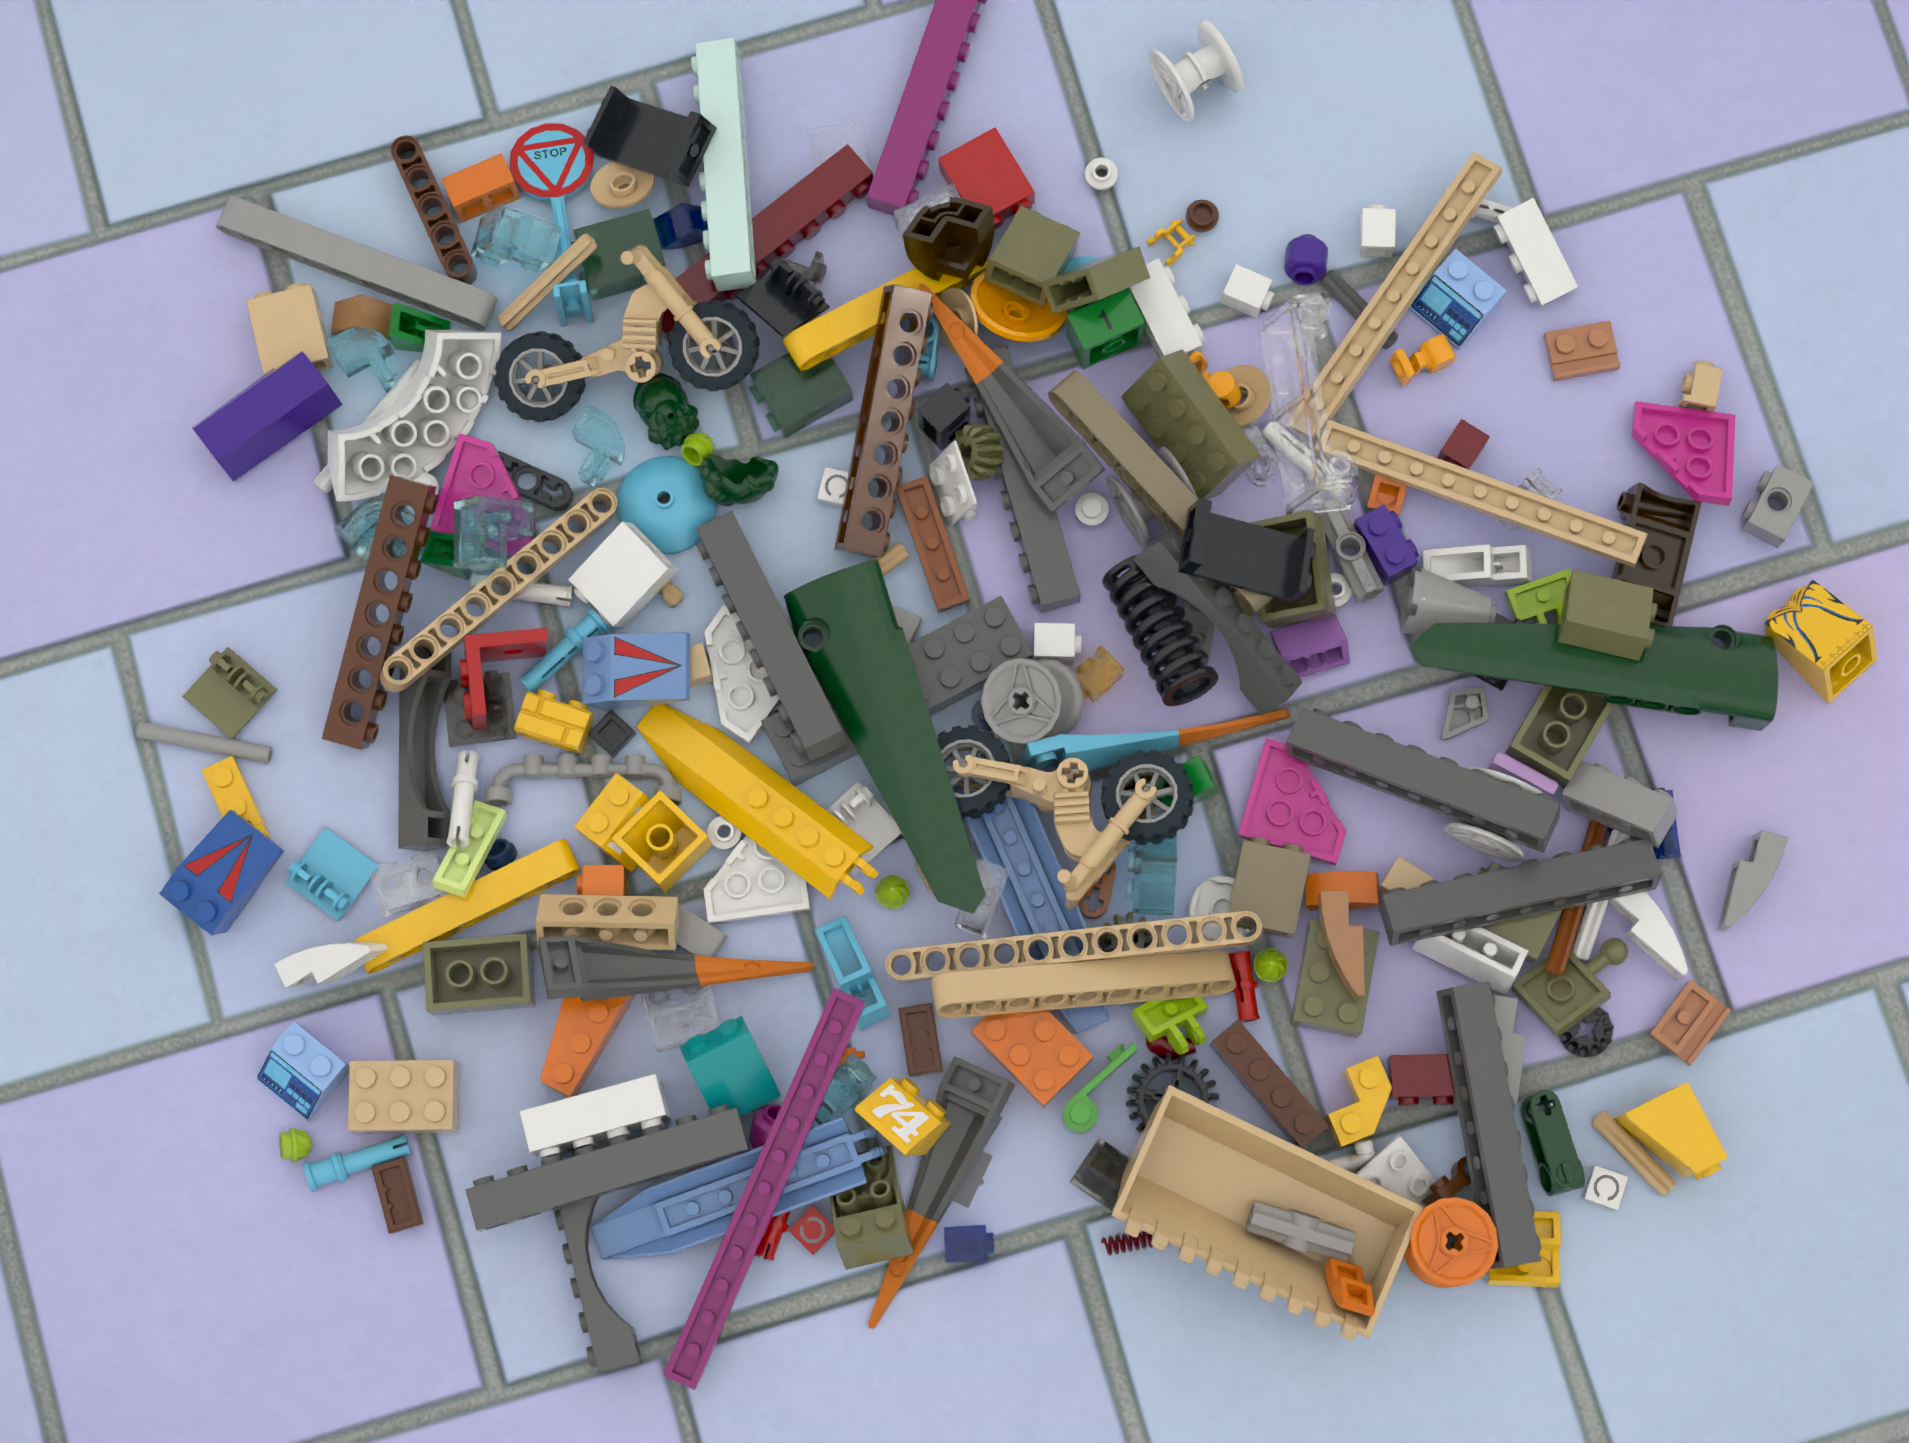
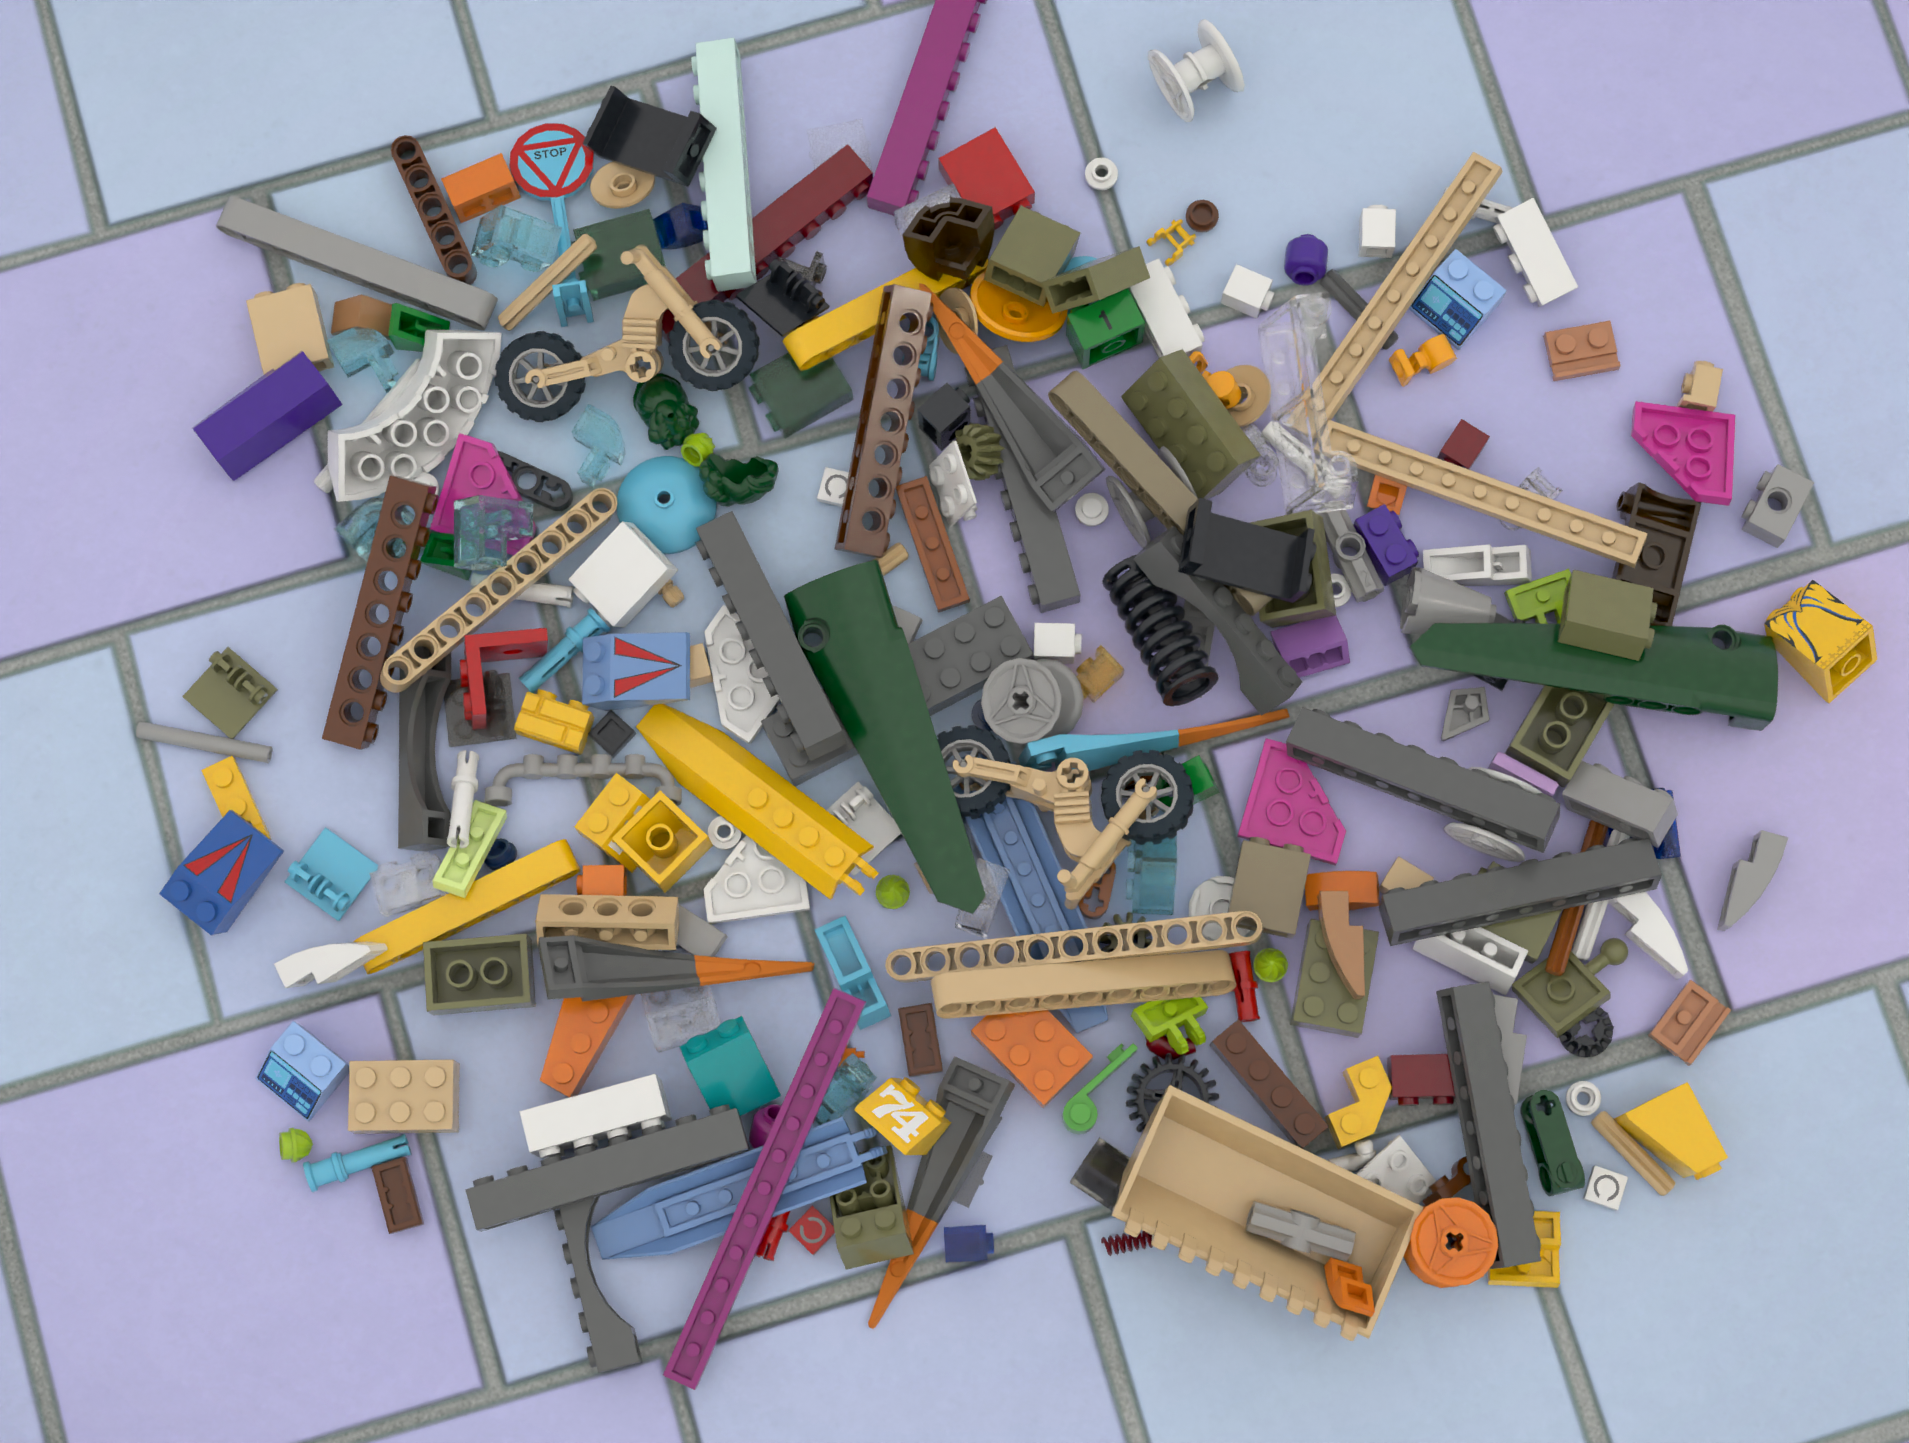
none -> white plate [1566,1081,1601,1116]

